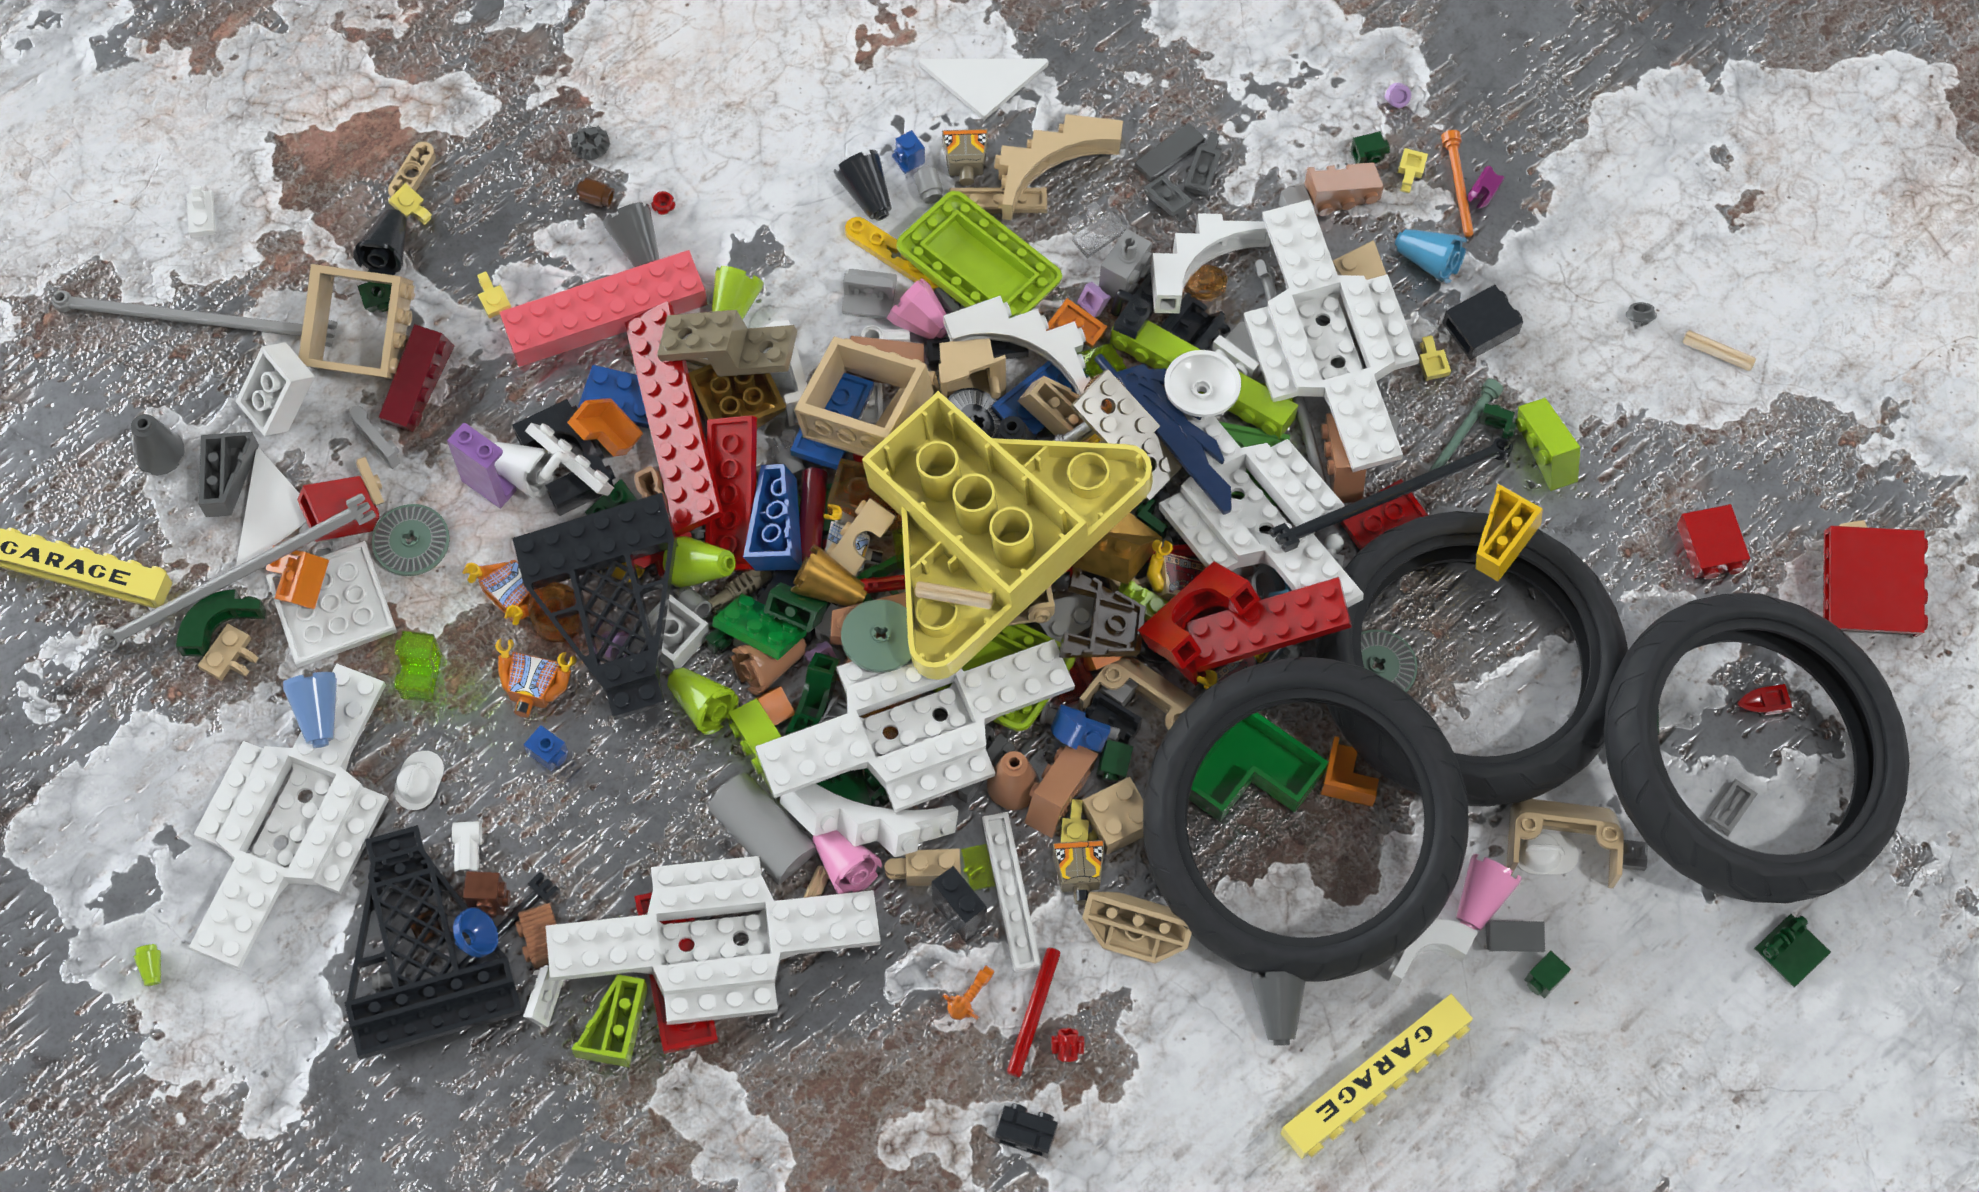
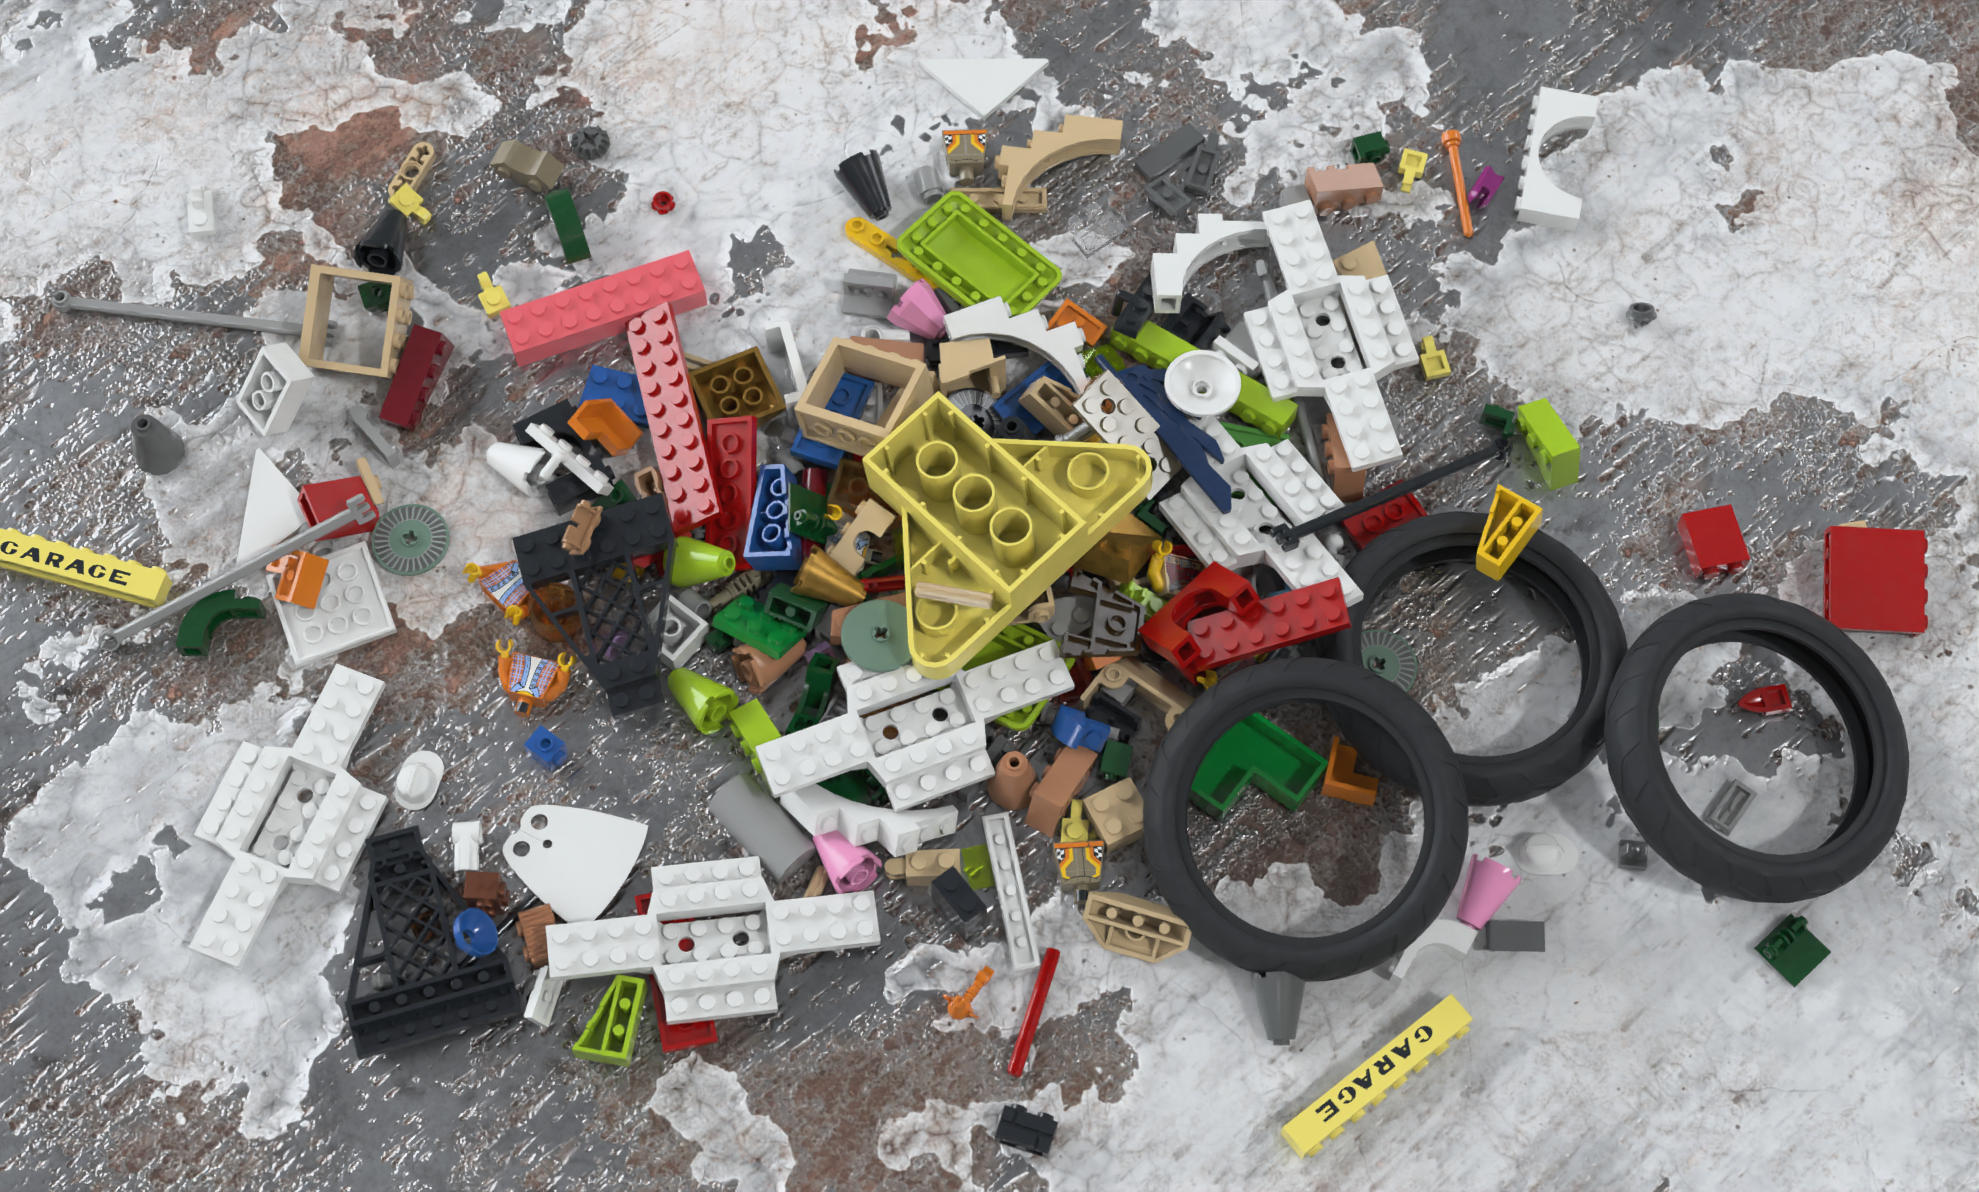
lime cone [133,944,161,986] -> none
dark grey wedge [198,432,259,517] -> none
tan hinge [198,624,259,681] -> none
medium blue cone [283,672,337,748] -> none
clear neon green brick [394,631,442,702] -> none
medium lavender panel [447,423,517,509] -> none
reddish brown brick [576,177,615,208] -> none
dark grey cone [603,202,659,268] -> none
dark tan bracket [657,310,798,377] -> none
lime cone [711,266,764,320] -> none
orange brick [755,686,795,726] -> none
blue brick [892,130,925,174] -> none
red gear [1051,1028,1084,1062] -> none
lavender tile [1077,282,1111,317] -> none
light grey brick [1099,229,1153,303] -> none
clear orange piece [1184,265,1228,302] -> none
lavender tile [1385,83,1411,108] -> none
dark azure cone [1395,229,1467,284] -> none
sand green piece [1429,378,1504,471] -> none
black brick [1442,284,1523,360] -> none
tan windscreen [1507,799,1624,888] -> none
dark green brick [1524,950,1571,999] -> none
tan axle [1683,330,1756,371] -> none
none -> dark tan brick [490,139,564,192]
none -> white piece [502,805,648,923]
none -> dark green arch [544,188,591,264]
none -> medium nougat hinge [561,500,603,555]
none -> dark green hinge [788,482,838,545]
none -> white arch [1514,86,1599,232]

